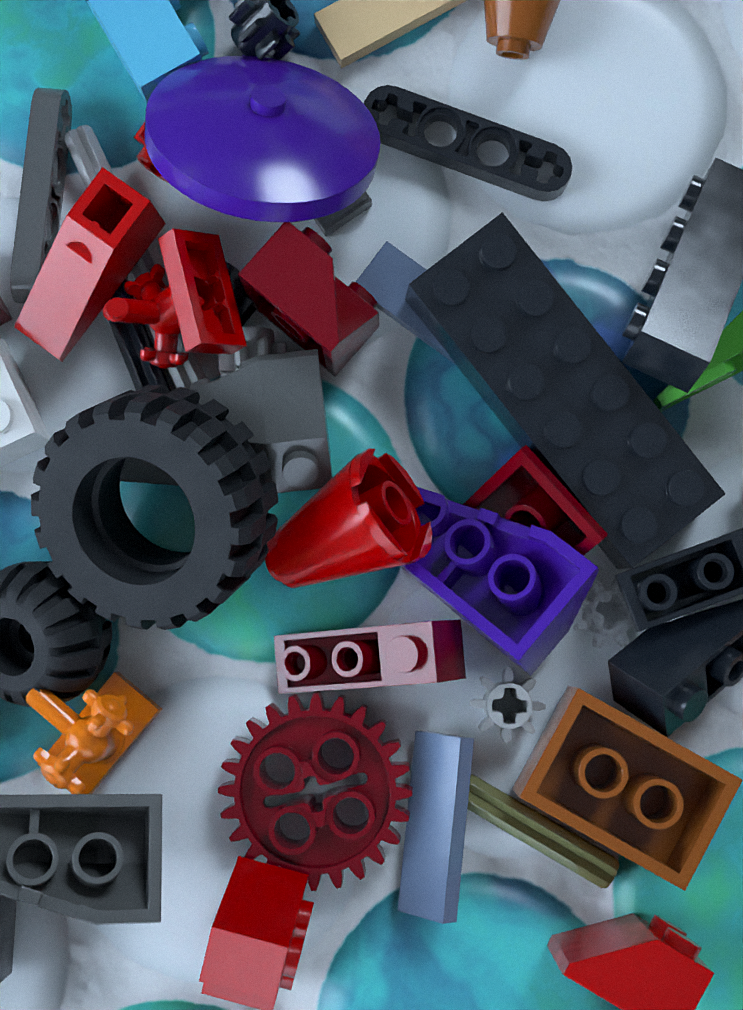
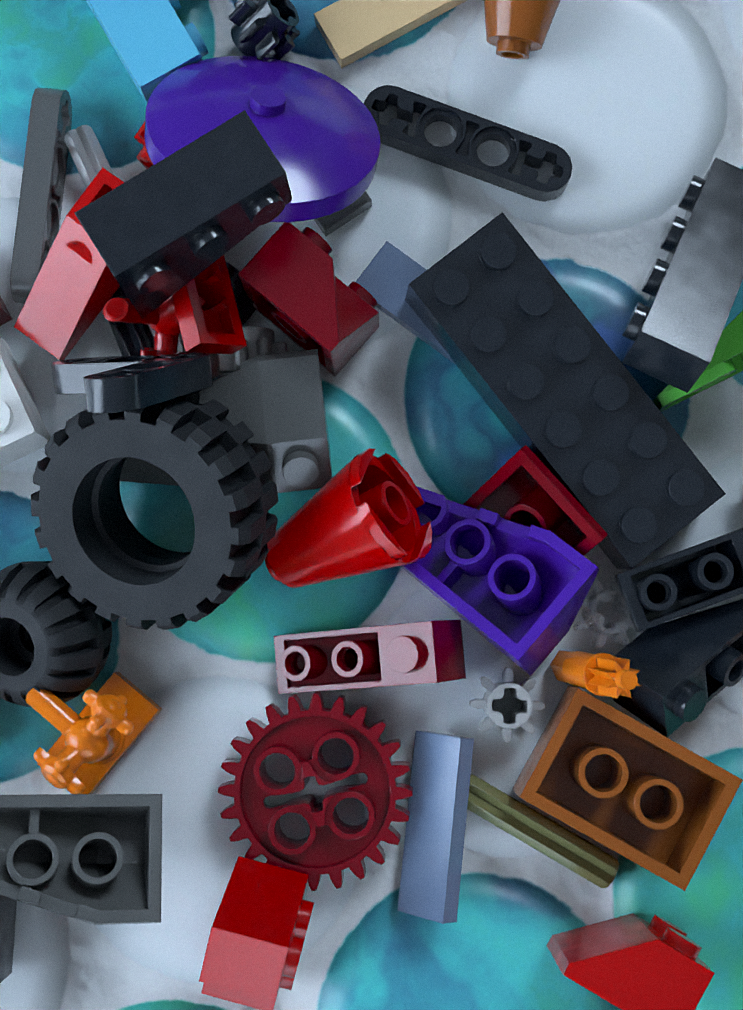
none -> black beam [51,353,213,413]
none -> black wedge [75,110,293,319]
none -> orange piece [550,650,640,699]

